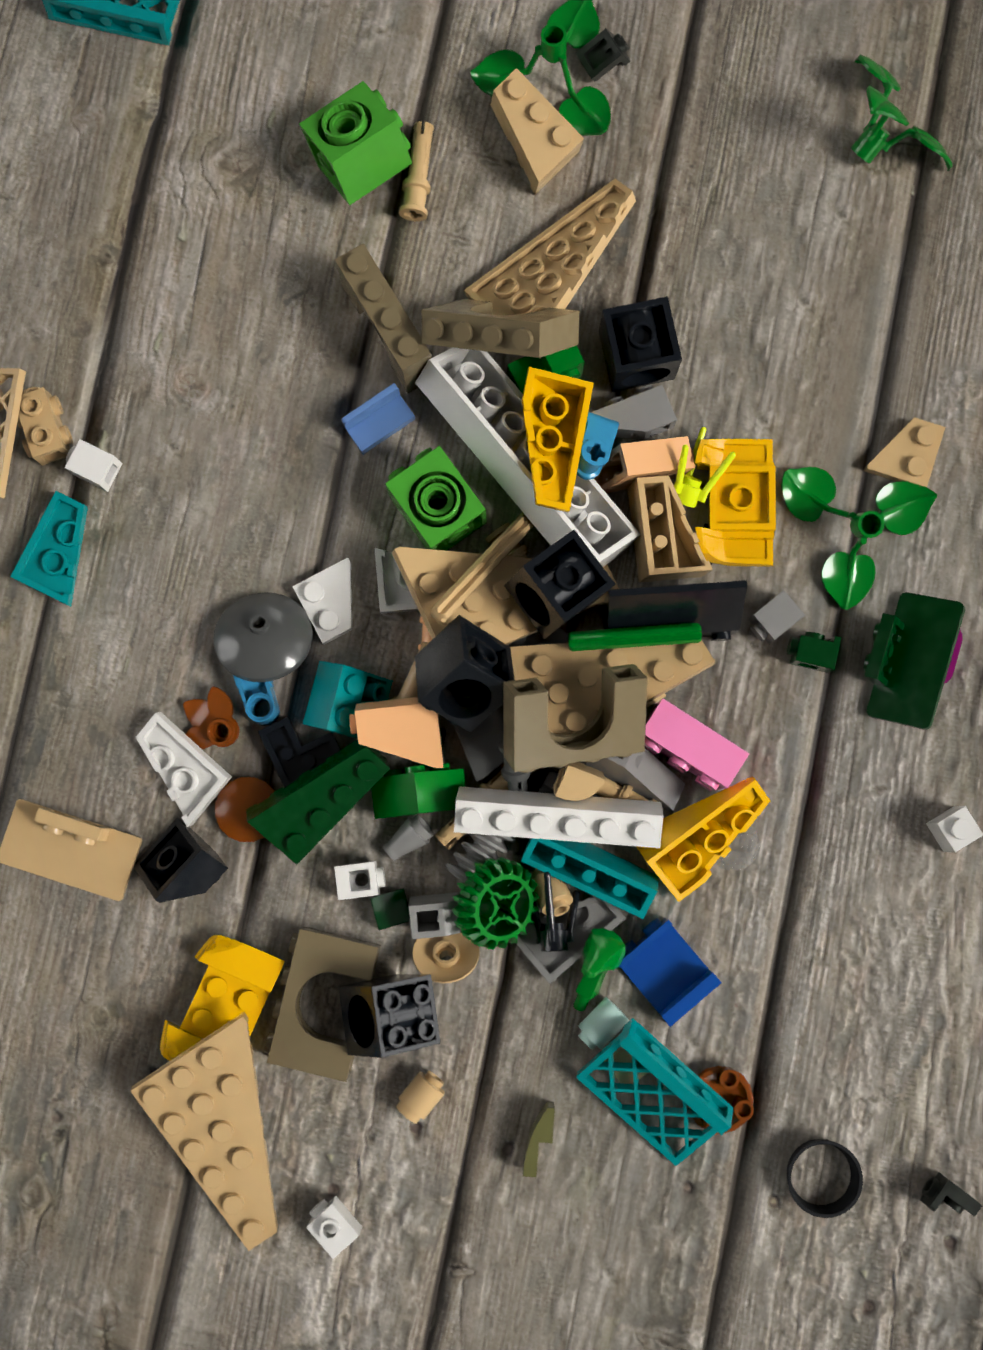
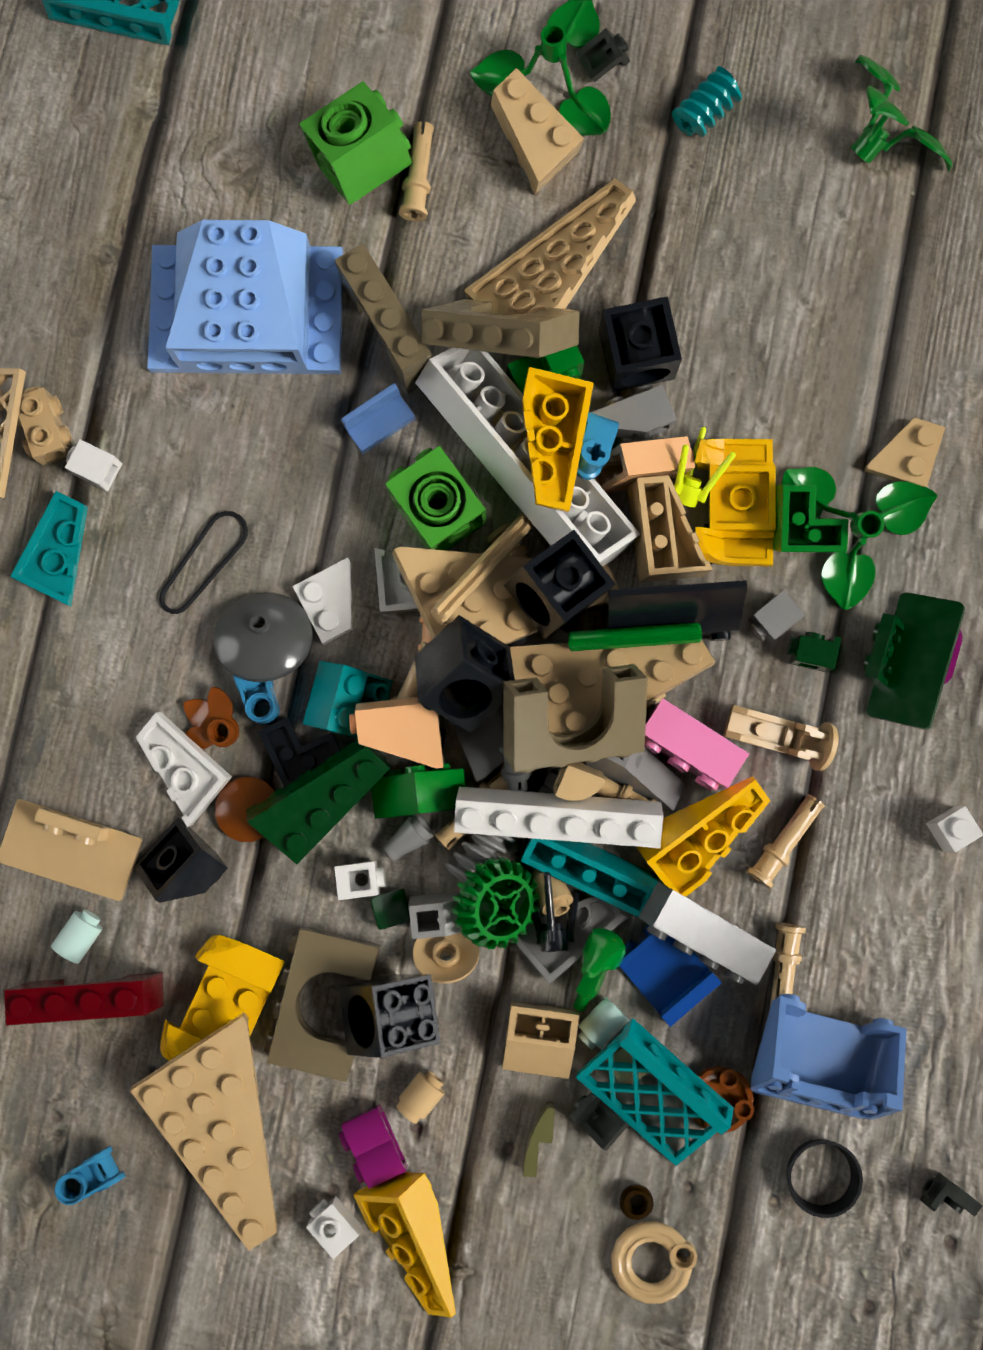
none -> dark red arch [4,972,164,1026]
none -> light aqua brick [51,909,103,964]
none -> dark azure piece [54,1145,126,1205]
none -> light blue wedge [148,220,344,374]
none -> black piece [159,511,248,614]
none -> magenta brick [339,1104,408,1189]
none -> yellow wedge [353,1172,456,1318]
none -> tan slope [502,1001,579,1079]
none -> pearl dark grey bracket [569,1093,629,1151]
none -> tan piece [611,1221,697,1304]
none -> dark brown plate [619,1184,654,1220]
none -> brick [638,882,776,985]
none -> teal piece [672,66,742,137]
none -> tan piece [723,704,839,771]
none -> tan pin [746,794,825,889]
none -> medium blue windscreen [750,994,907,1119]
none -> tan pin [770,923,806,1006]
none -> green brick [773,485,849,552]

